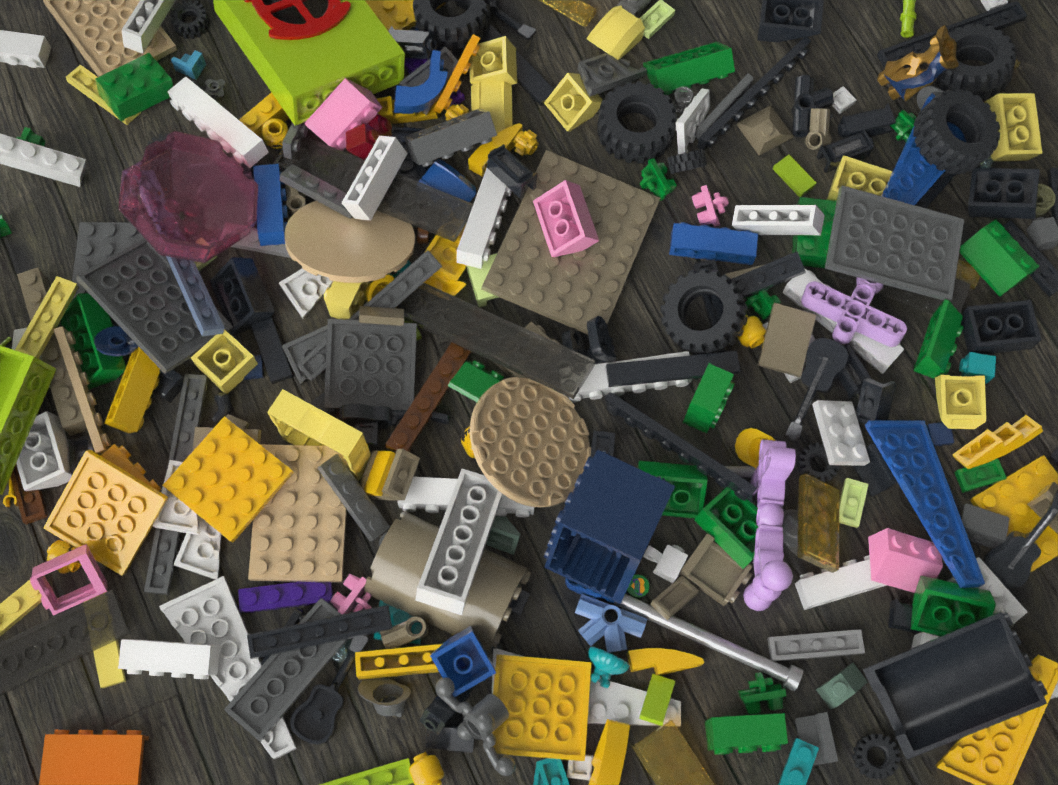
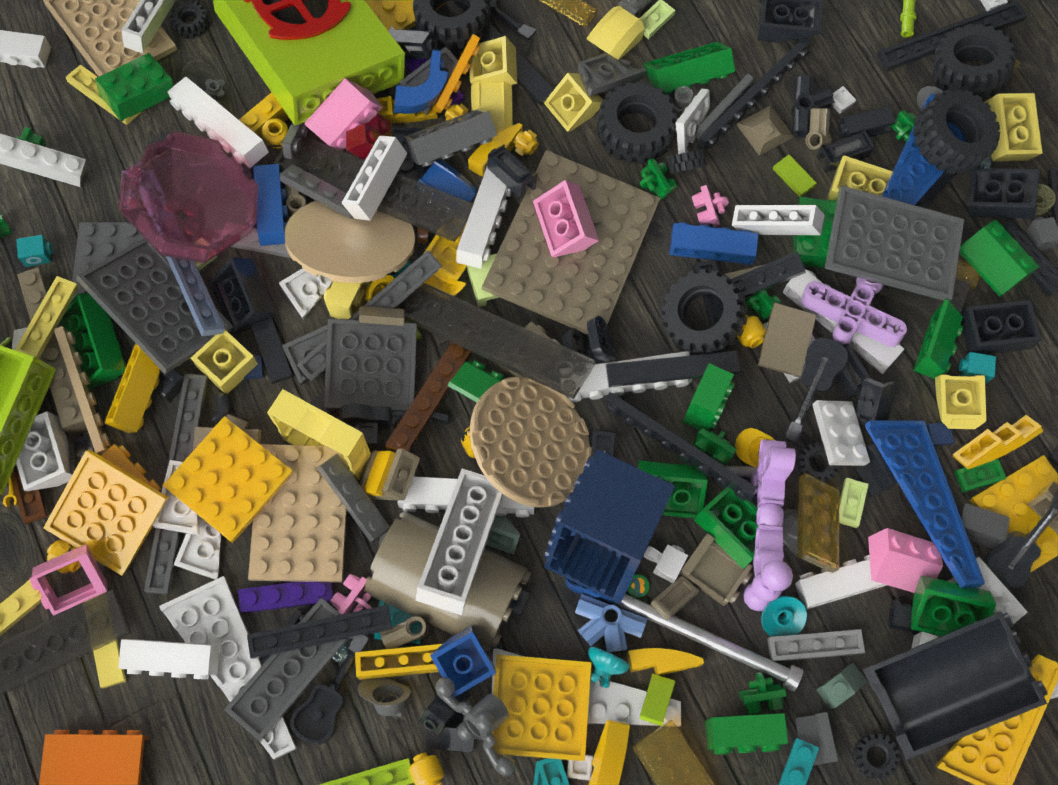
dark blue dish [94,326,139,356] -> none
dark azure panel [171,50,206,80] -> none
pearl gold hips [877,25,959,101] -> none
none -> teal brick [17,235,53,267]
none -> green hips [693,428,736,465]
none -> teal dish [761,596,807,637]

